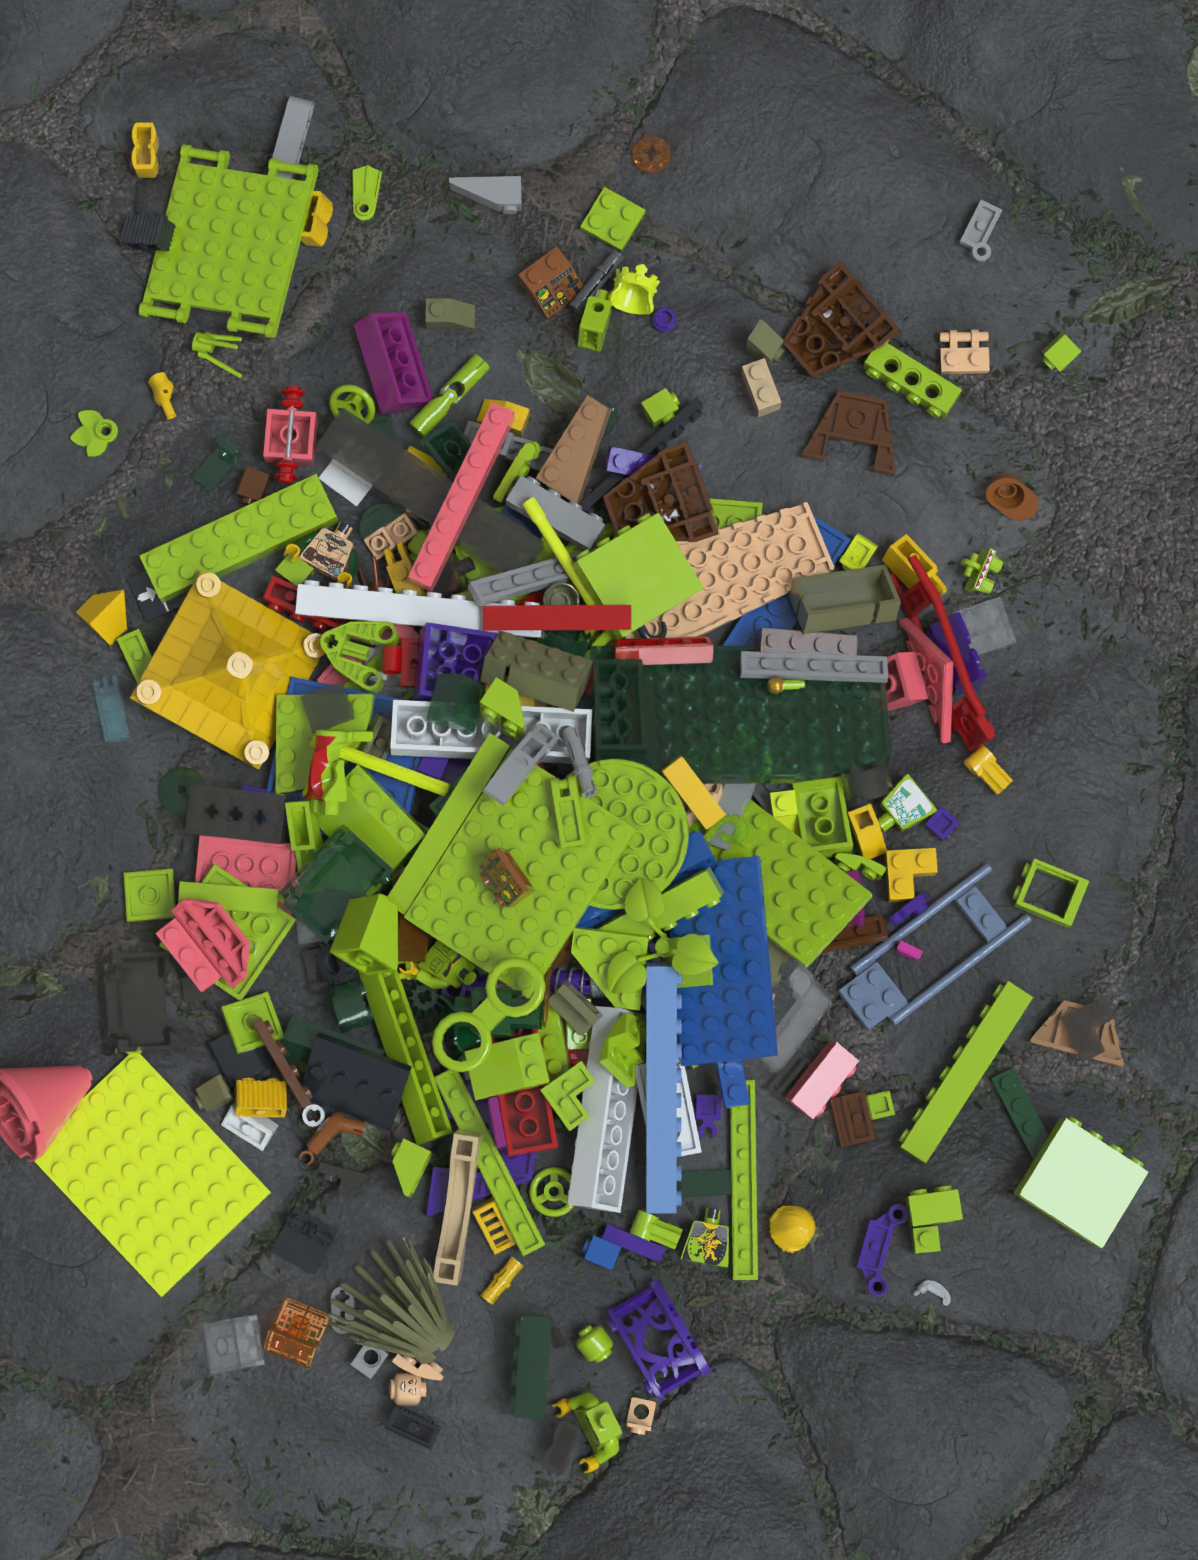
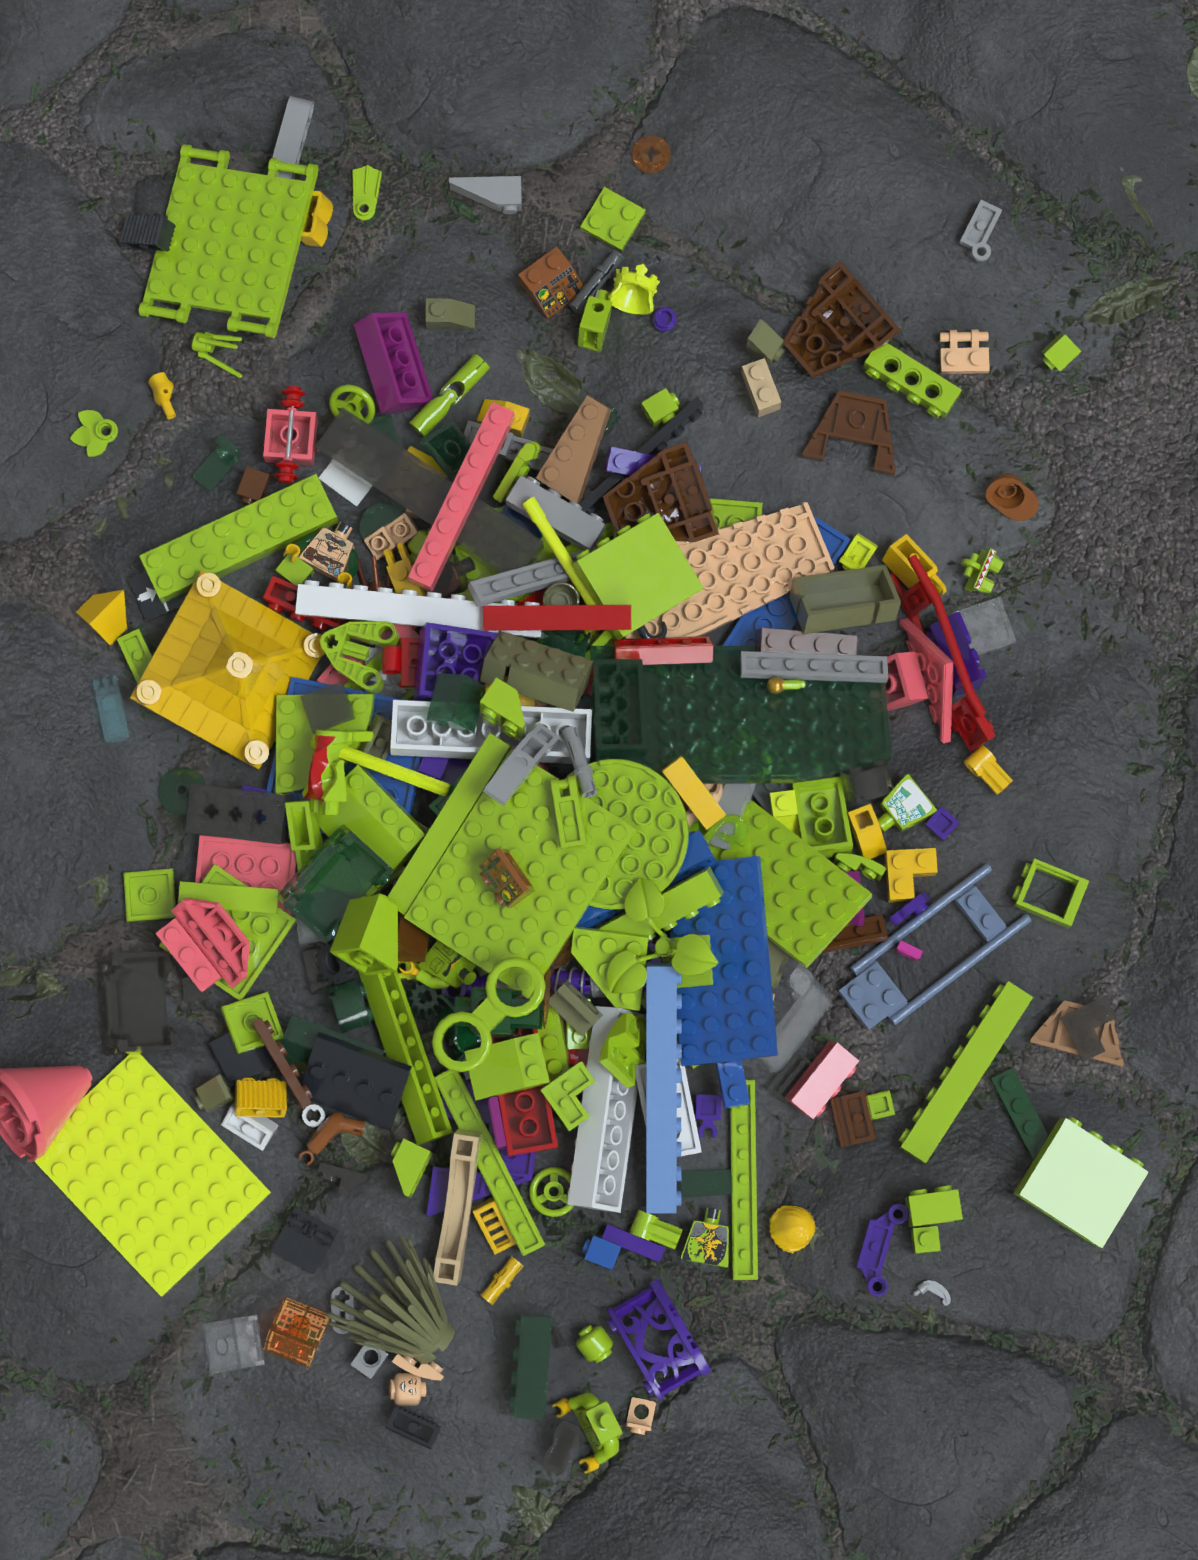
yellow brick [132,123,159,178] -> none

